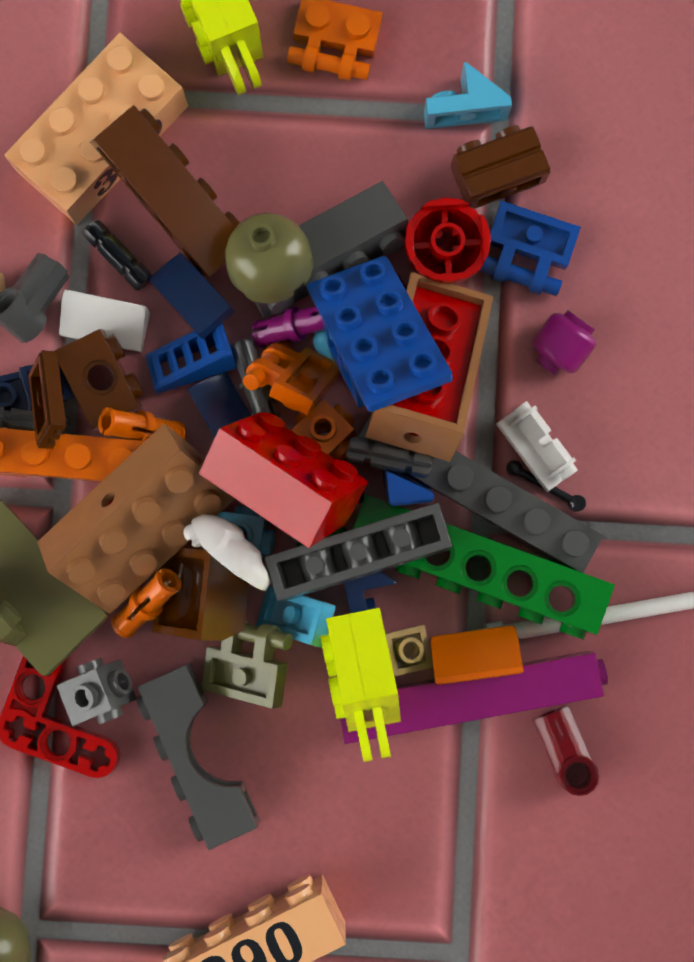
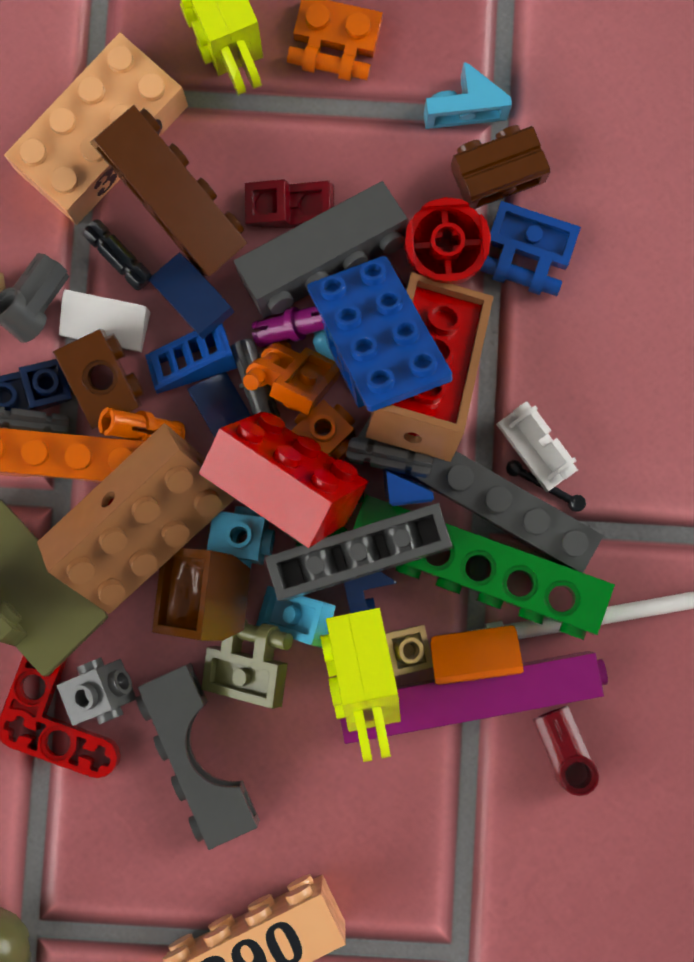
reddish brown tile [28,350,66,449] -> none
orange pin [111,568,181,638] -> none
white arm [183,514,272,591] -> none
olive cylinder [225,212,314,304] -> none
magenta head [532,310,596,375] -> none
none -> dark red slope [245,179,334,228]

